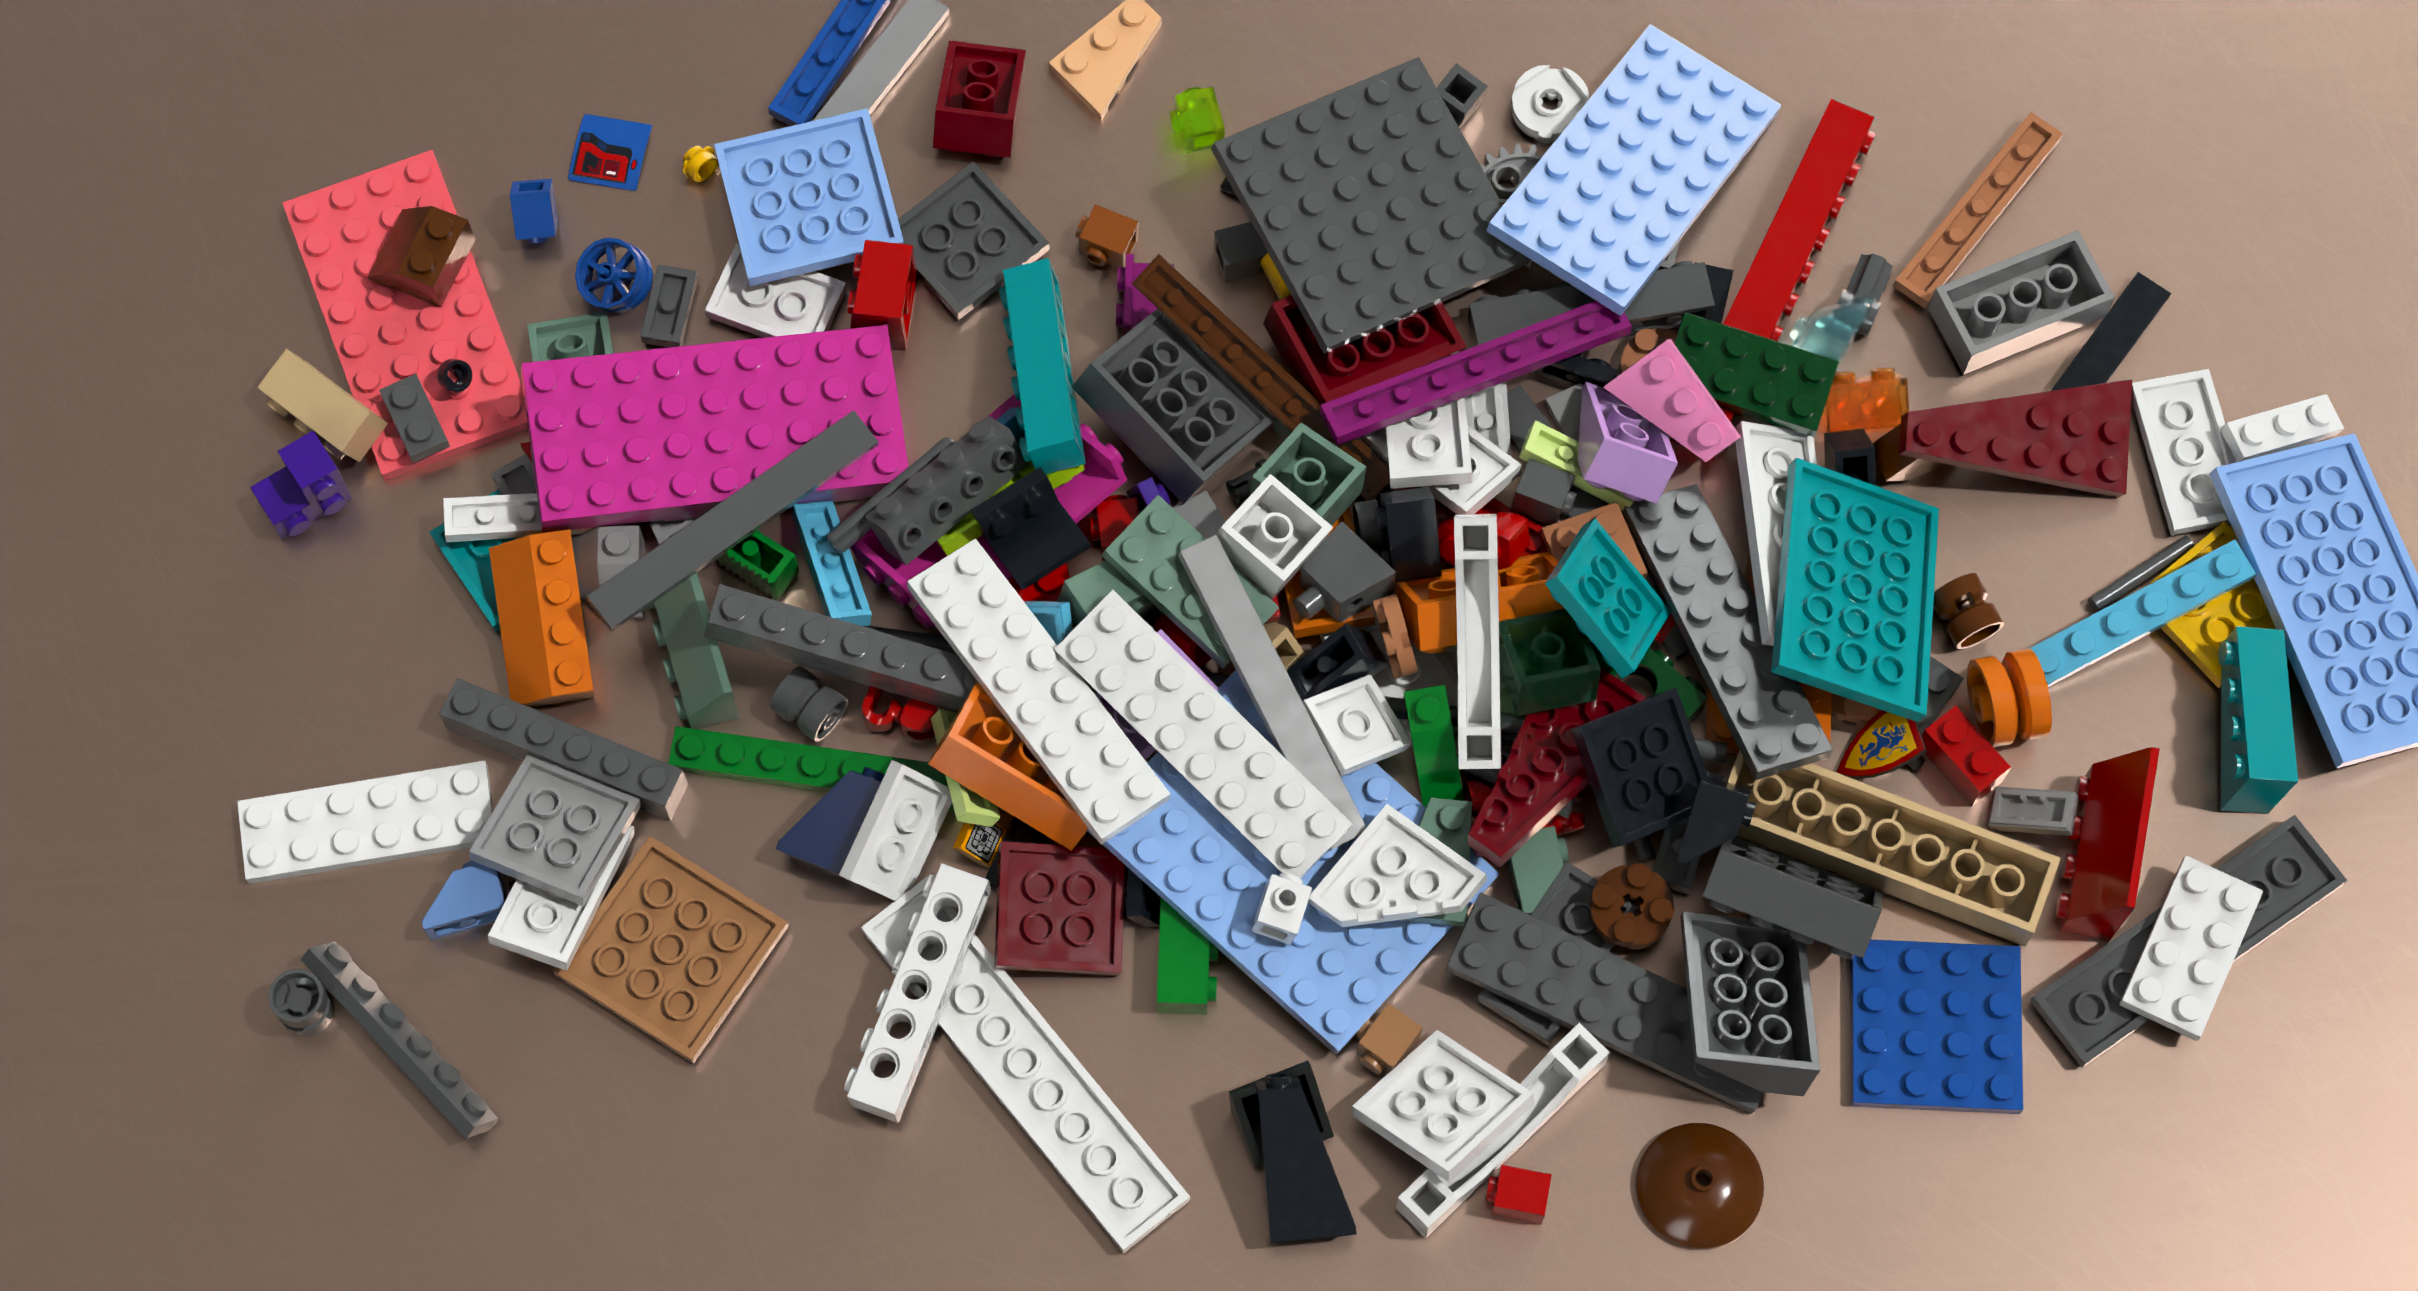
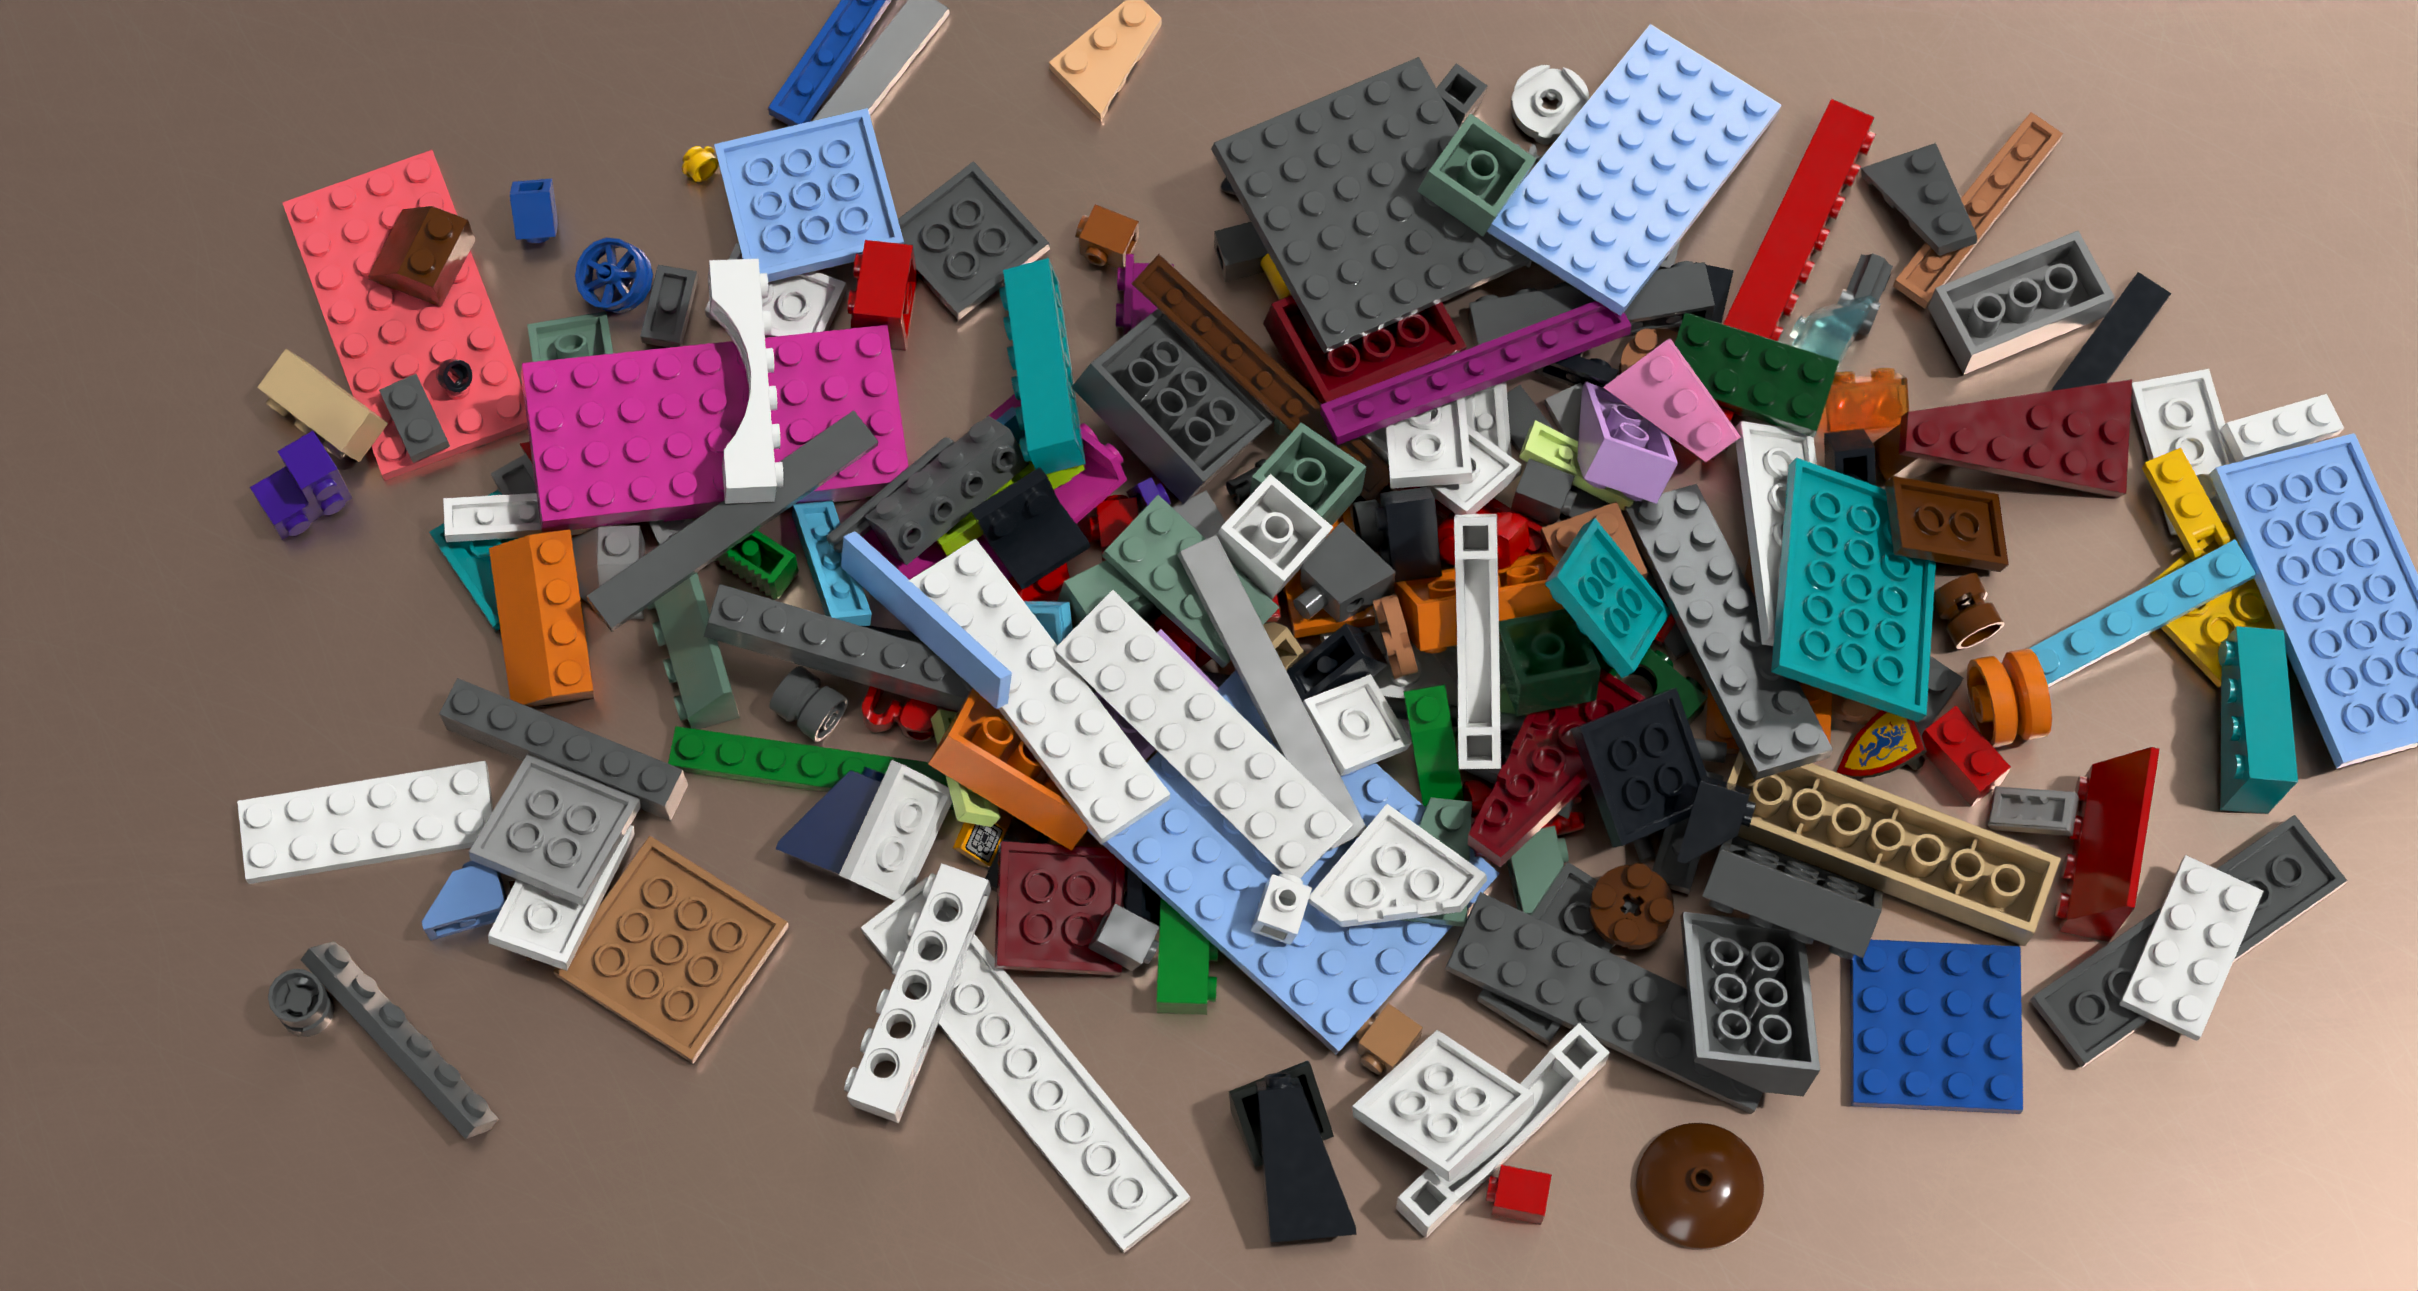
sticker [568,114,652,191] -> none
dark red slope [933,40,1026,158] -> none
clear neon green brick [1169,86,1225,154] -> none
dark grey bar [2088,535,2195,612] -> none
none -> white arch [708,259,784,504]
none -> light blue tile [841,531,1012,709]
none -> brick [1088,904,1159,971]
none -> sand green brick [1417,113,1536,236]
none -> dark grey wing [1861,143,1977,256]
none -> reddish brown plate [1885,476,2009,572]
none -> yellow hinge [2142,448,2231,560]

